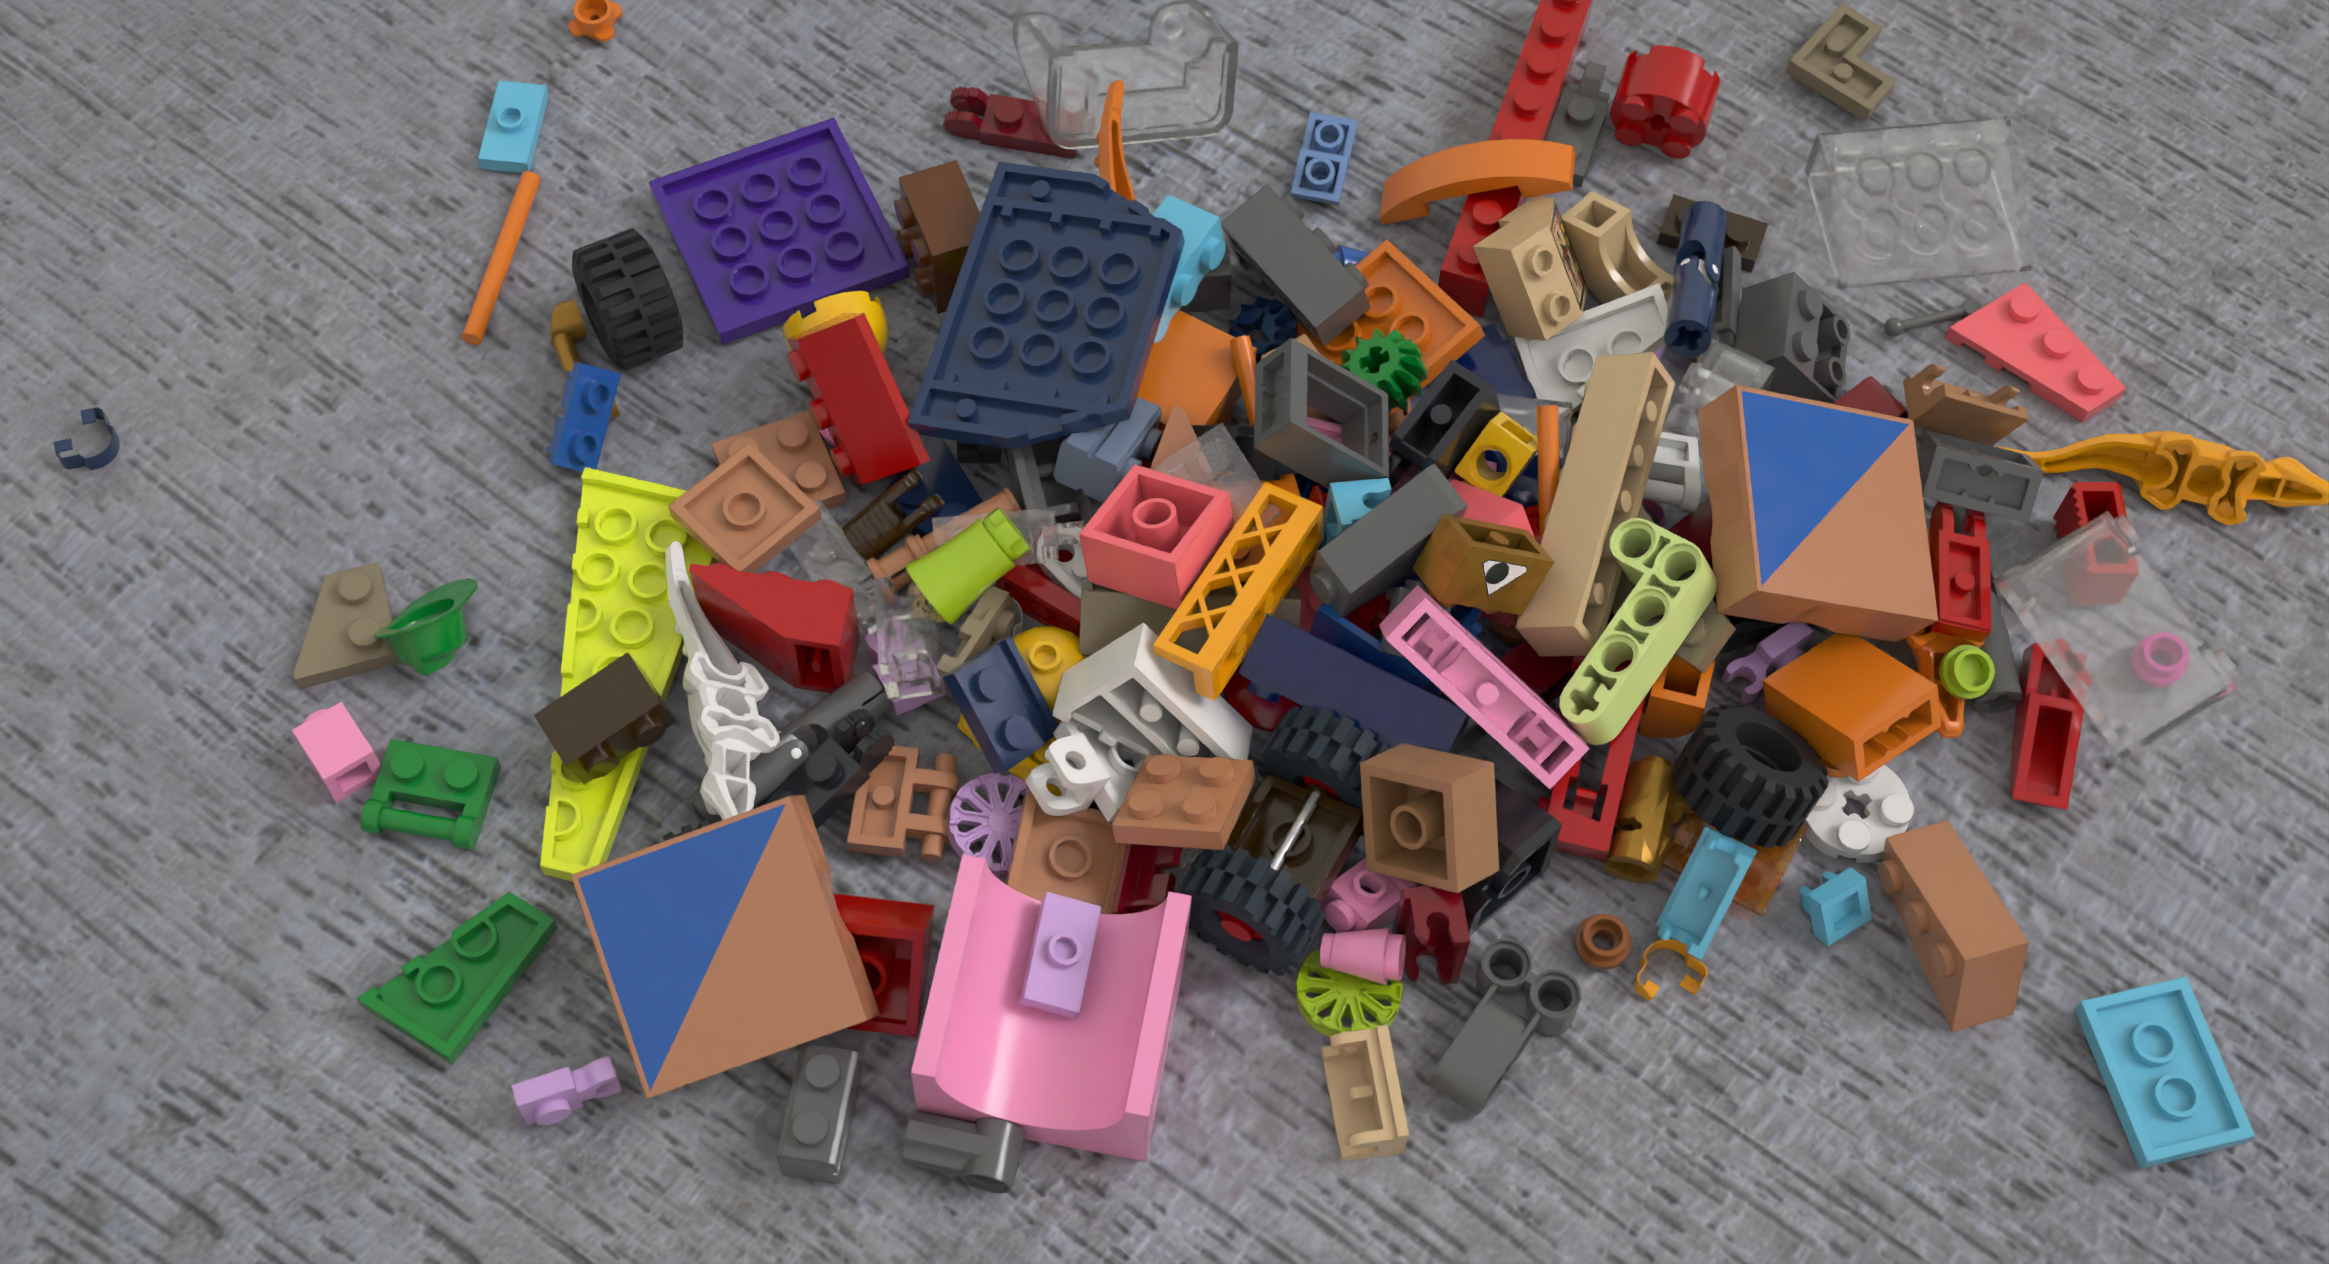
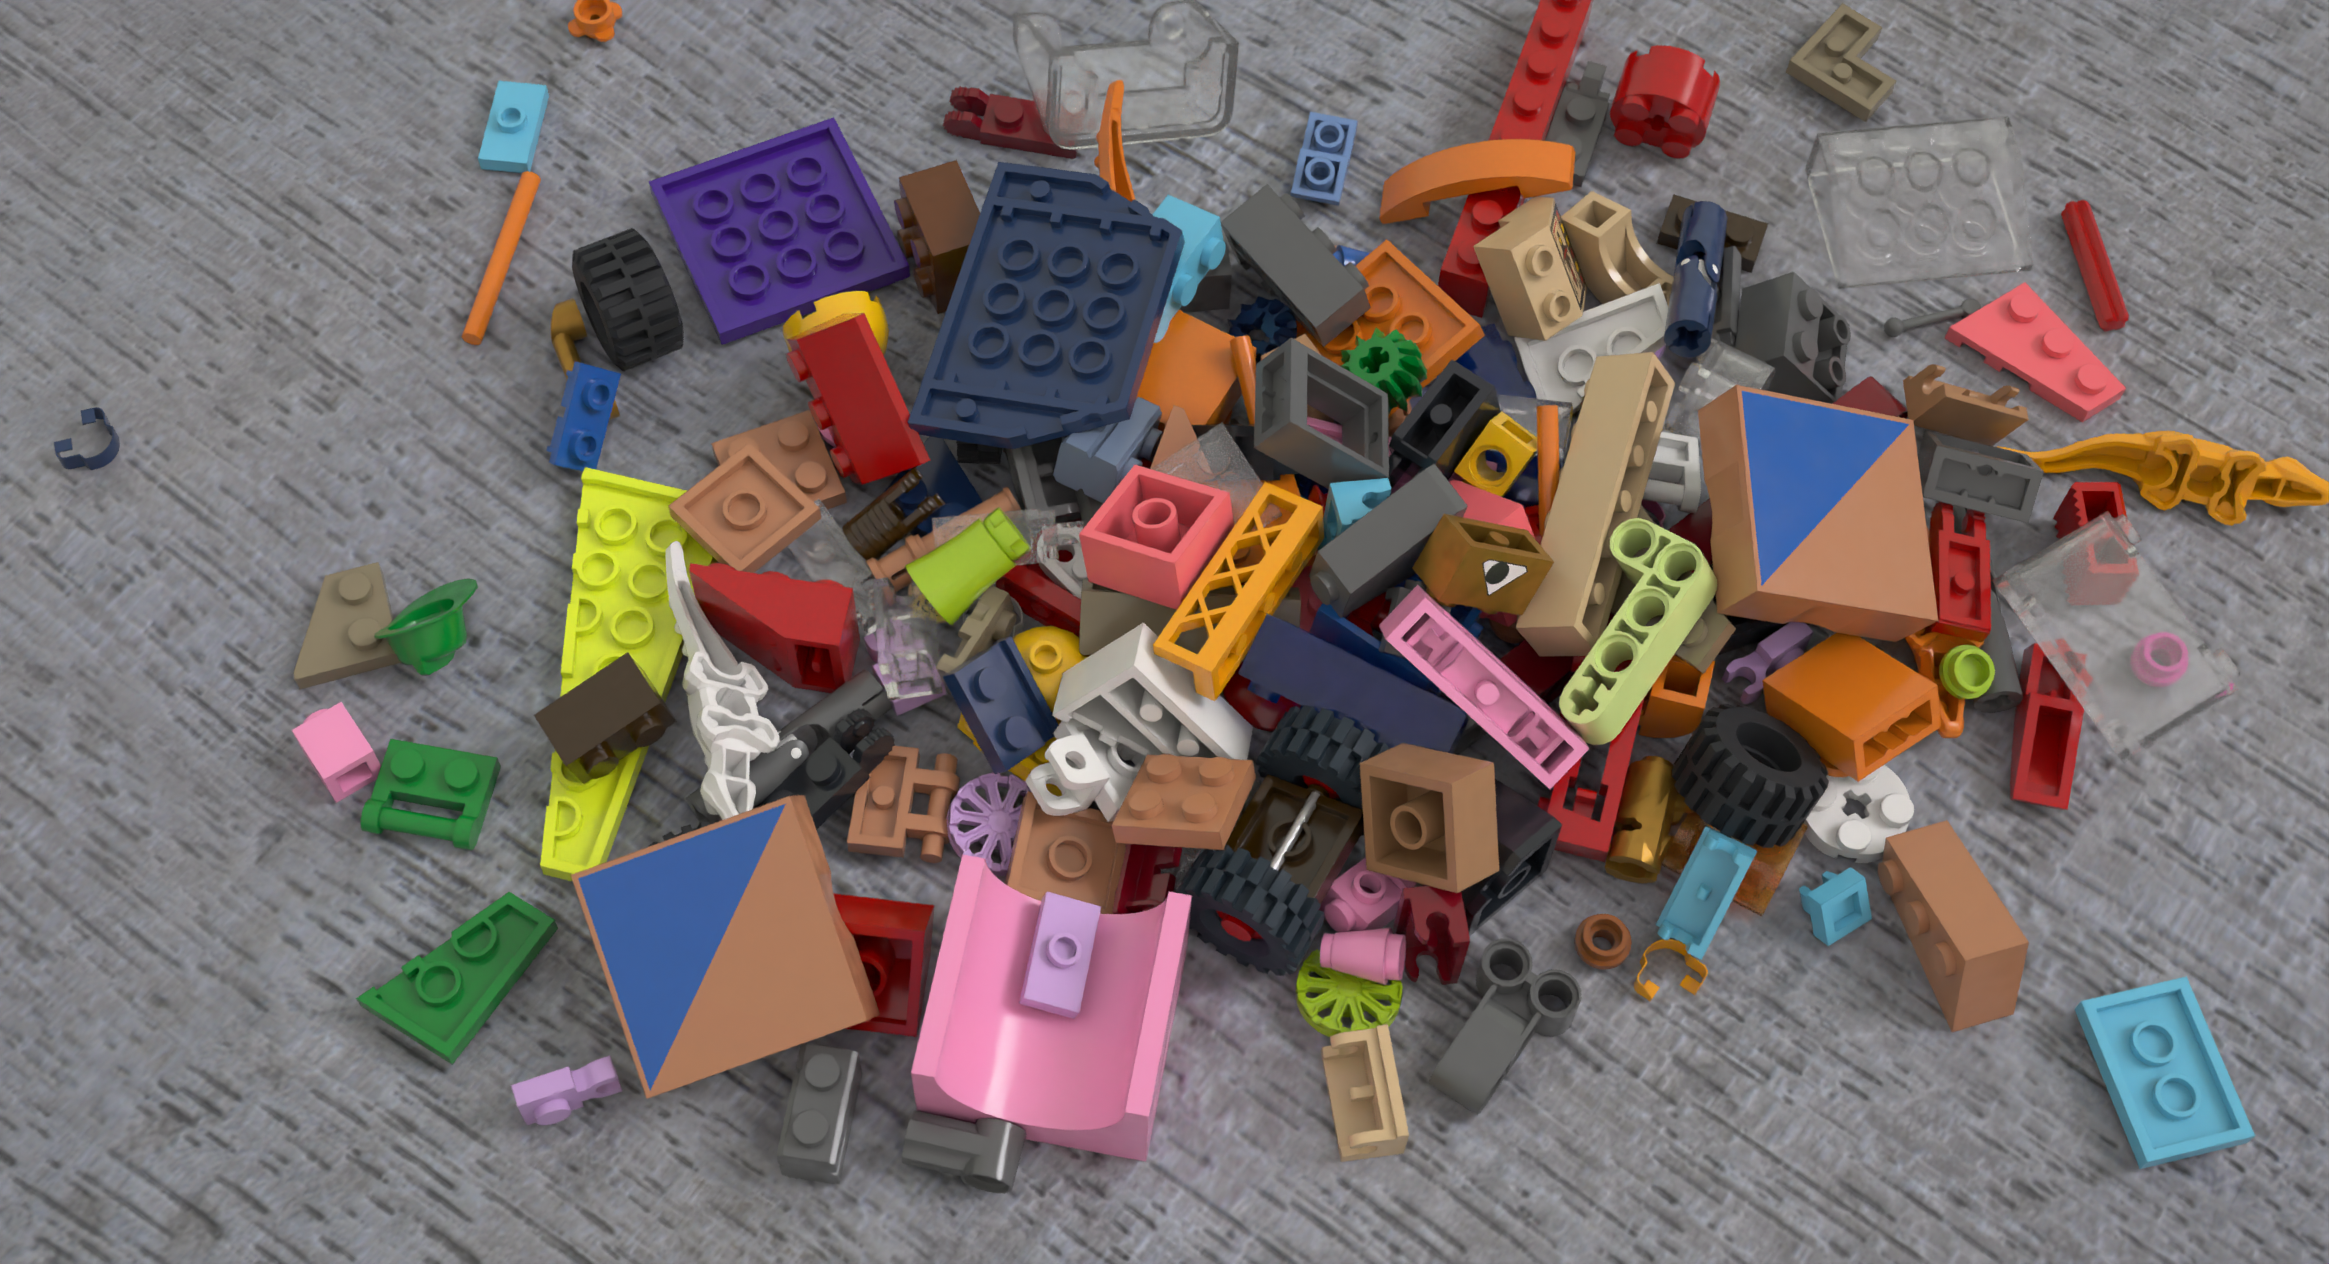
none -> red axle [2061,200,2129,331]

